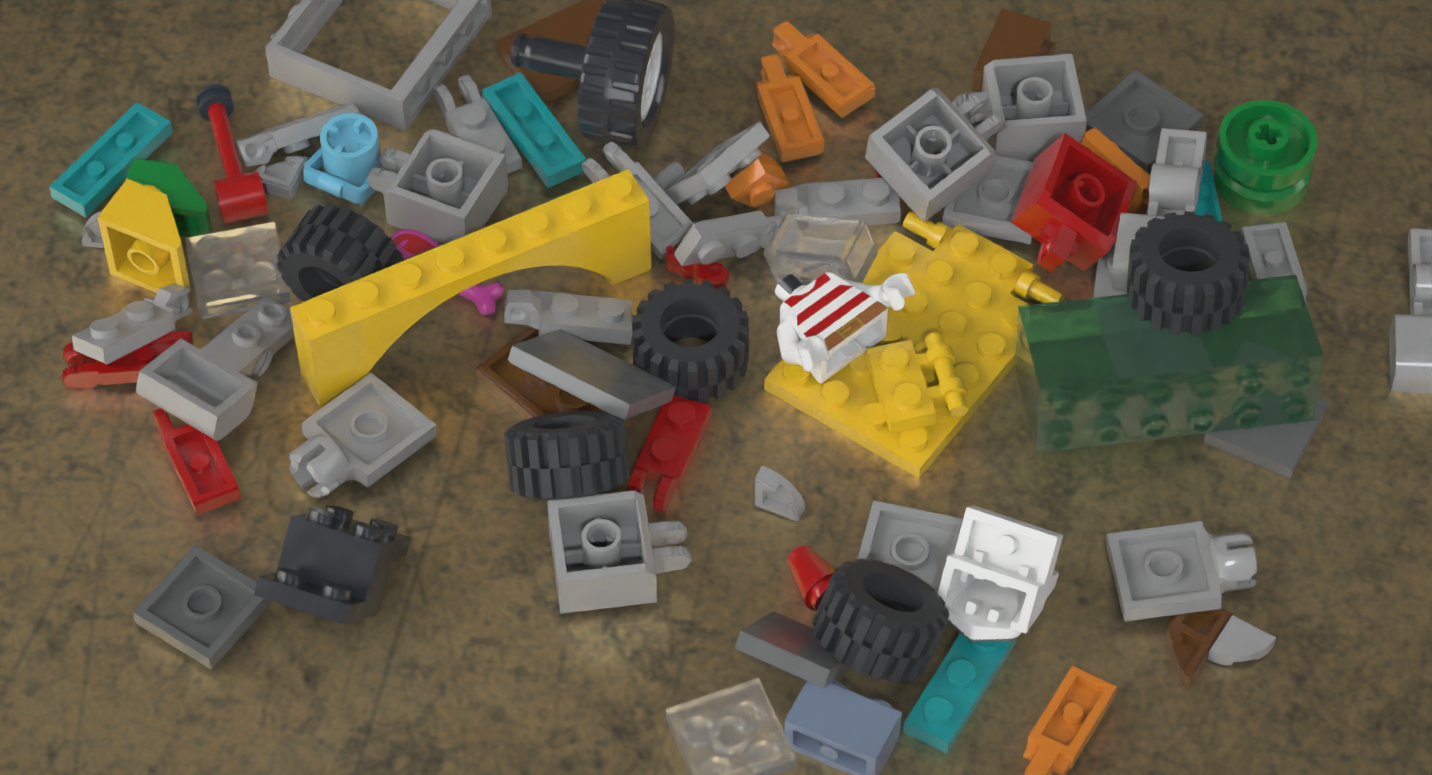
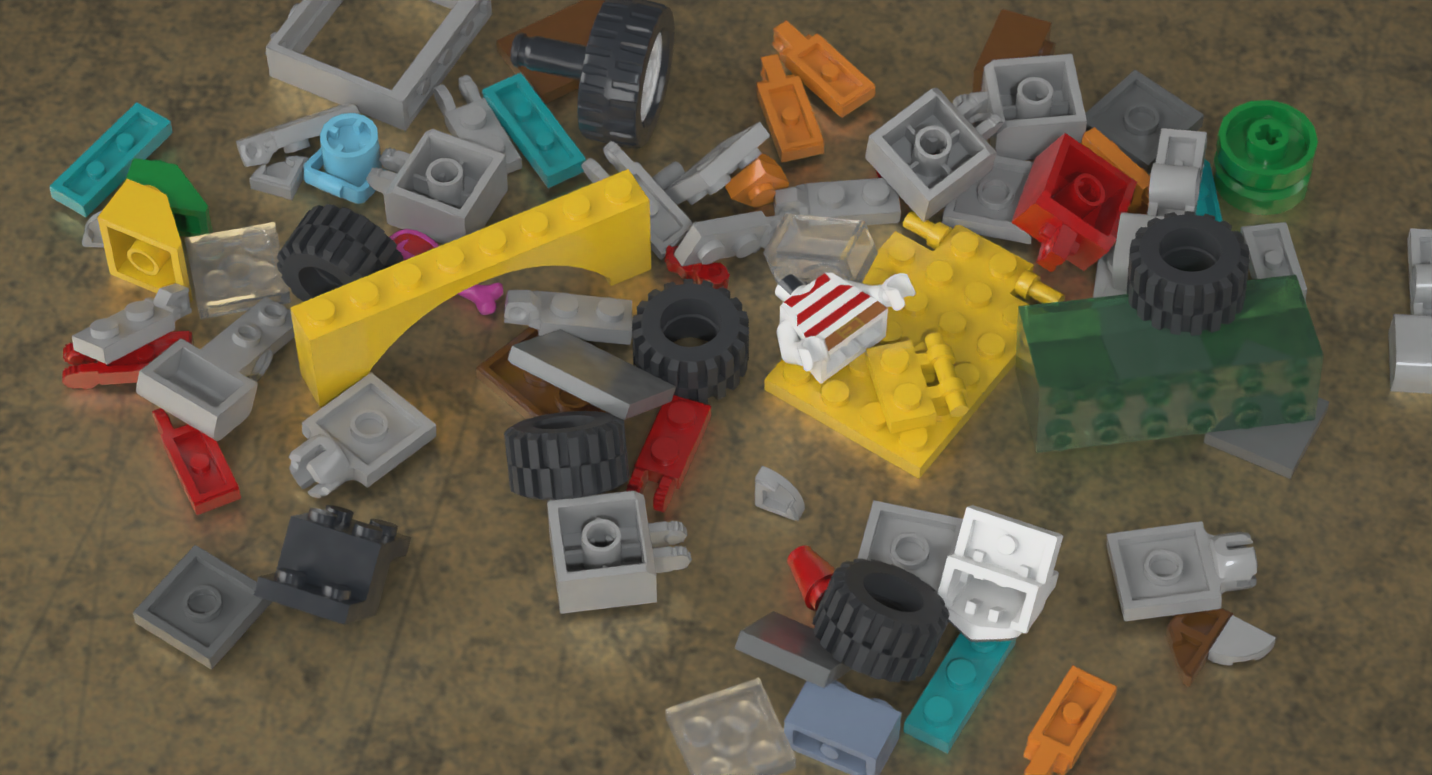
red piece [196,84,268,225] -> none

